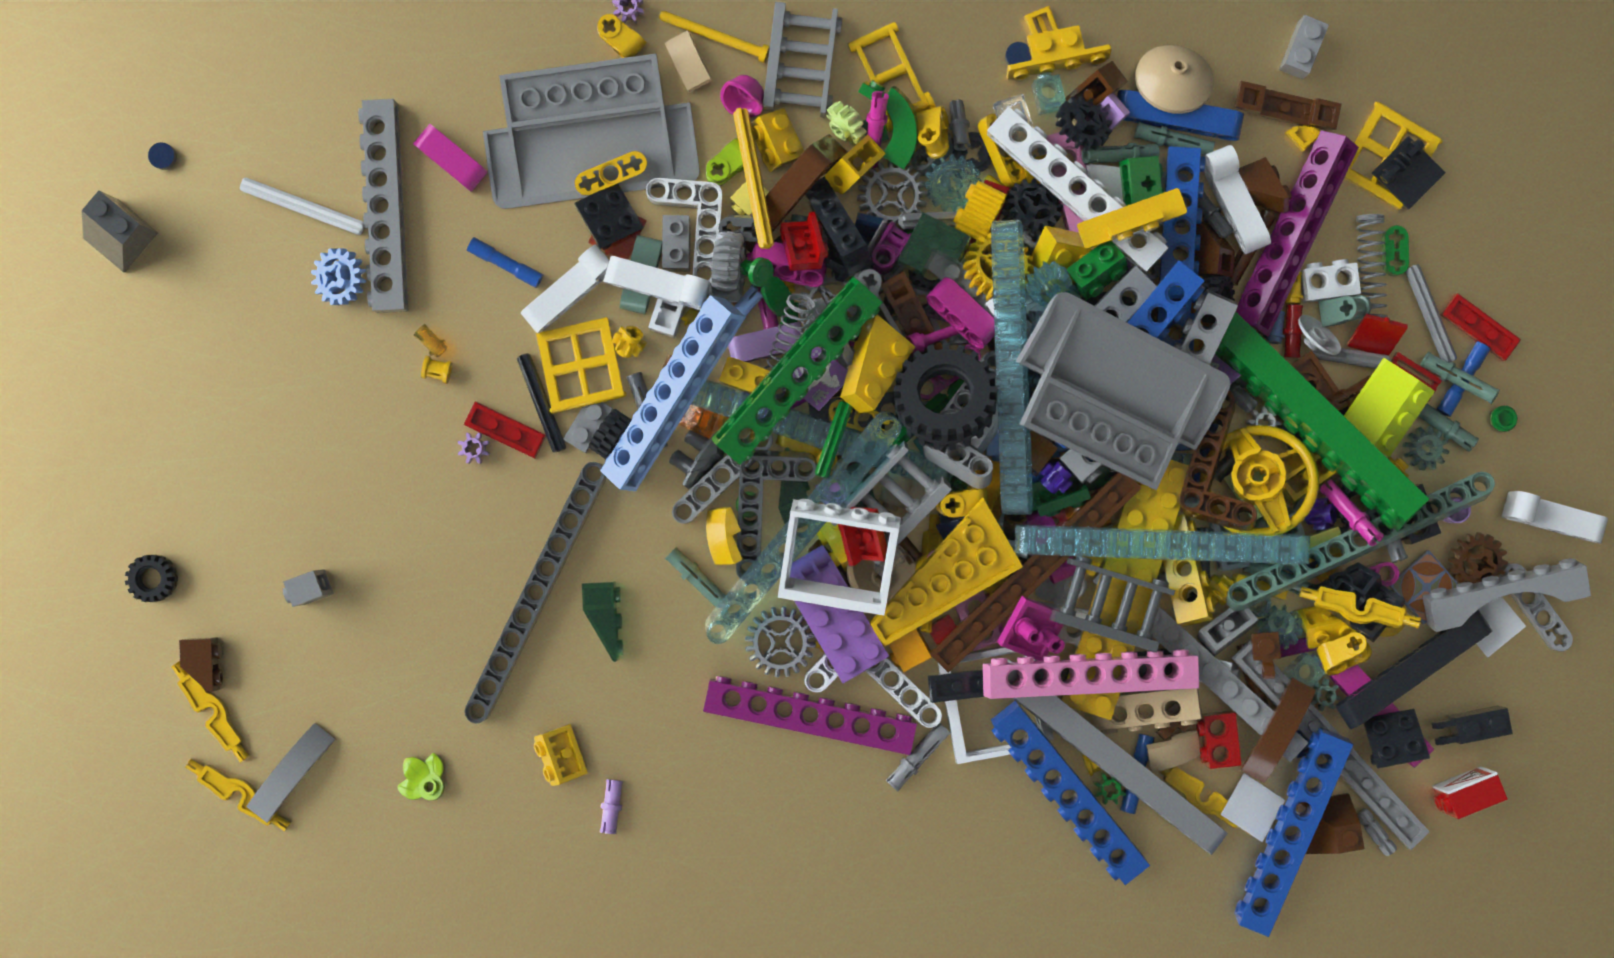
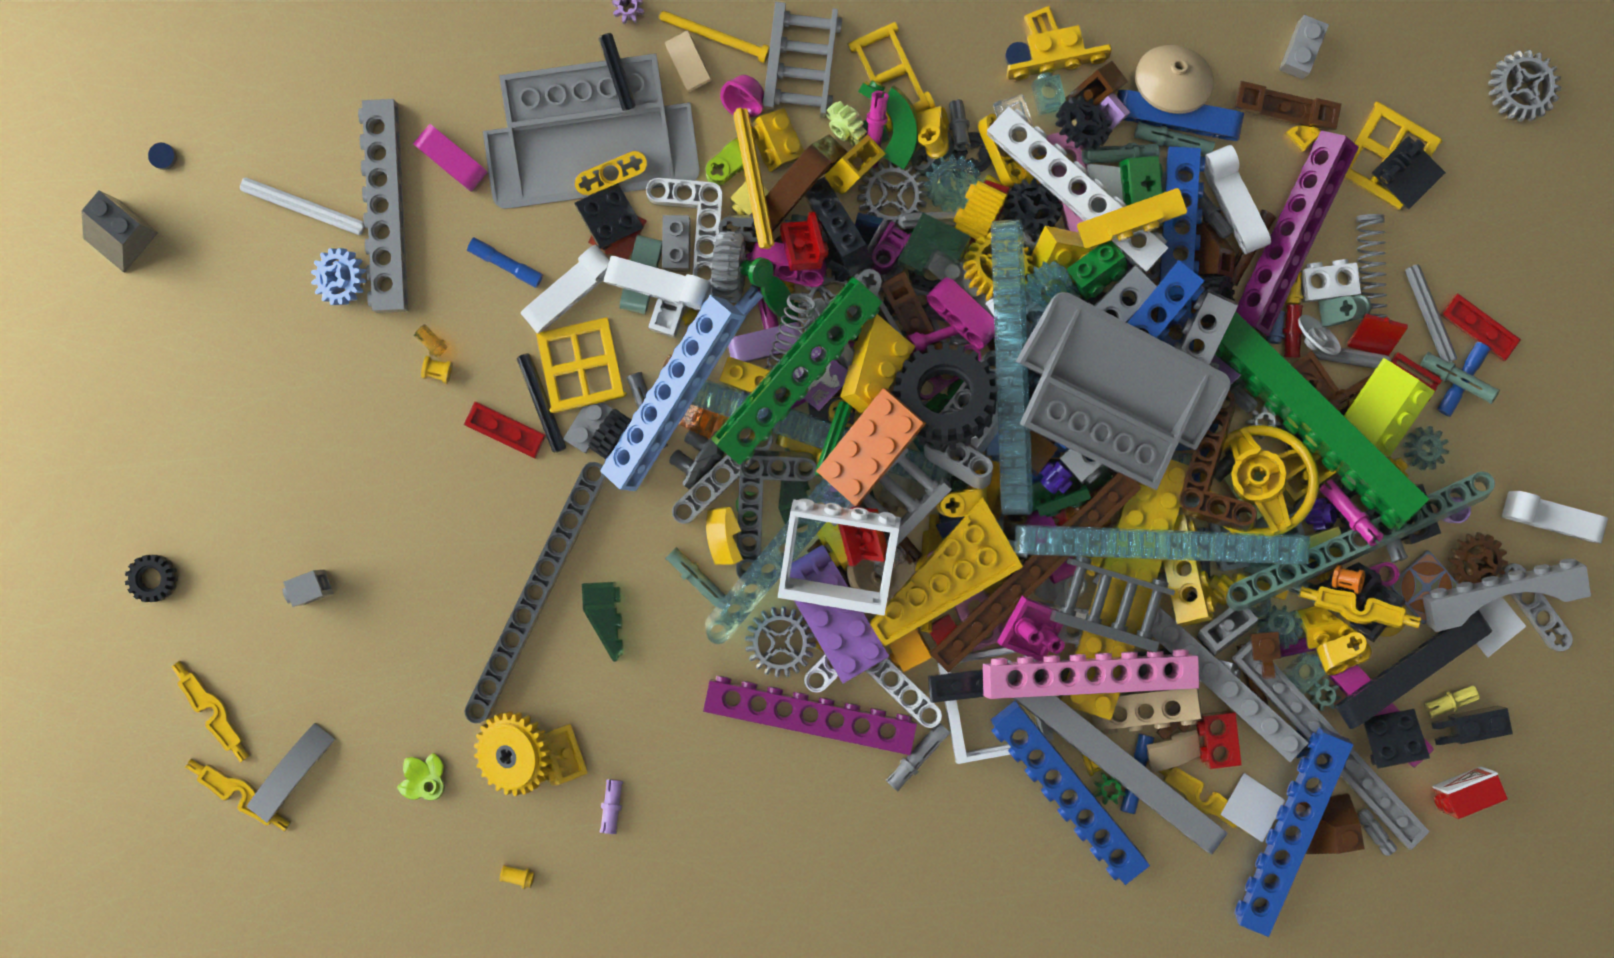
reddish brown slope [179,637,223,692] -> none
lavender gear [458,433,490,464] -> none
yellow piece [597,14,647,58] -> none
yellow gear [612,326,647,358] -> none
reddish brown slope [1238,157,1291,213] -> none
reddish brown slope [1240,677,1316,784] -> none
green beam [1382,225,1409,276] -> none
sand green pin [1418,403,1479,452] -> none
green plate [1490,406,1518,432] -> none
none -> yellow gear [474,711,553,796]
none -> yellow pin [499,865,535,889]
none -> black axle [599,33,636,111]
none -> orange plate [816,388,926,506]
none -> orange bush [1332,565,1365,594]
none -> light yellow axle [1425,686,1480,719]
none -> light grey gear [1488,50,1562,122]

